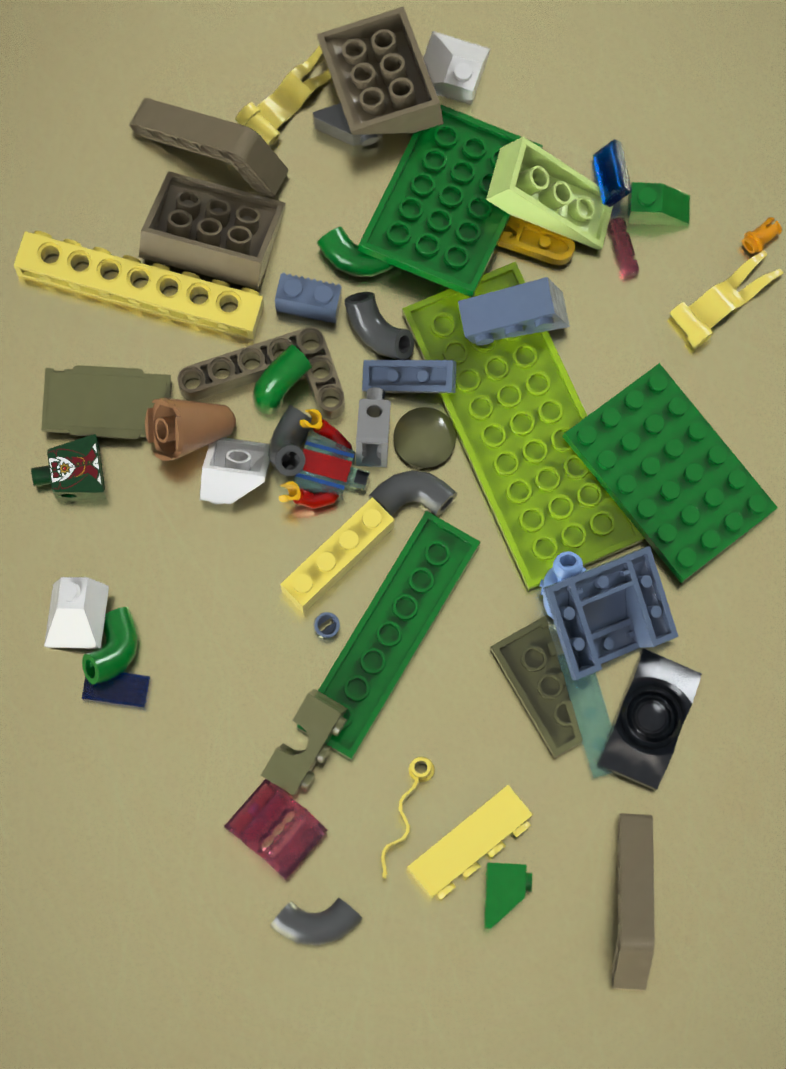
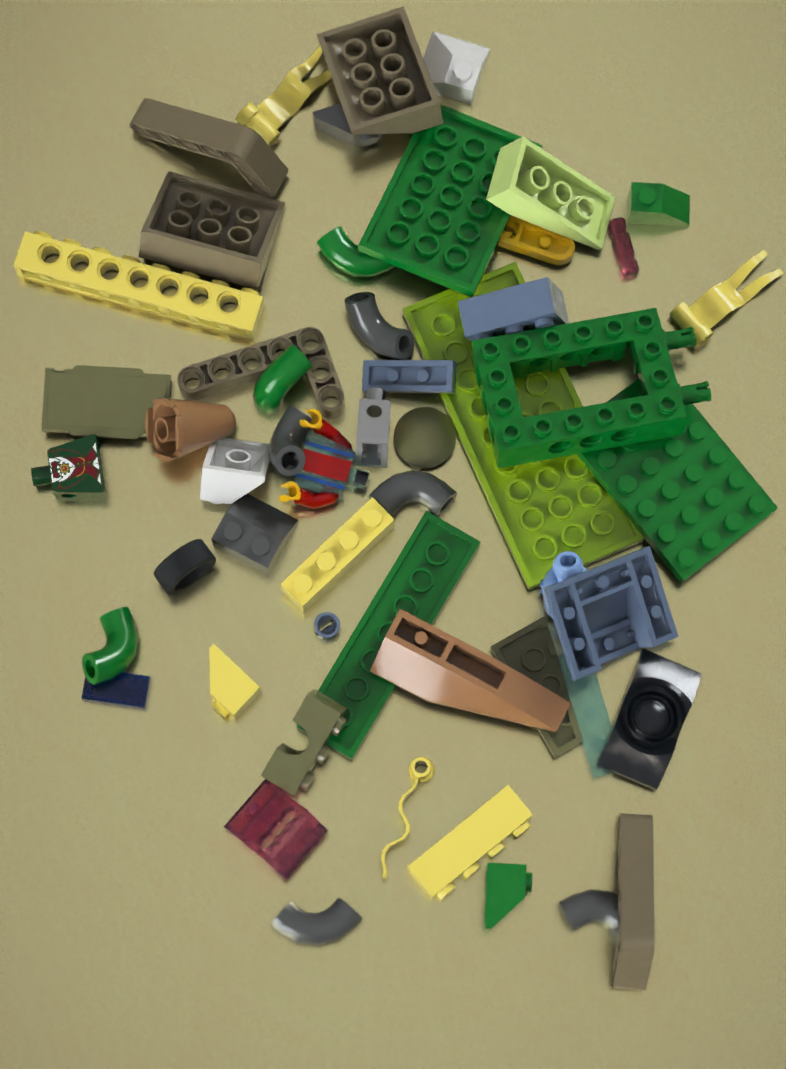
white slope [44,577,109,649] -> none
sand blue brick [275,272,342,323] -> none
clear blue tile [593,139,632,207] -> none
light orange pin [742,217,782,254] -> none
none -> black tyre [153,539,216,595]
none -> light yellow slope [209,644,261,720]
none -> dark grey slope [211,494,299,576]
none -> medium nougat wedge [370,609,571,732]
none -> green brick [471,308,711,468]
none -> dark grey cylinder [558,889,618,942]

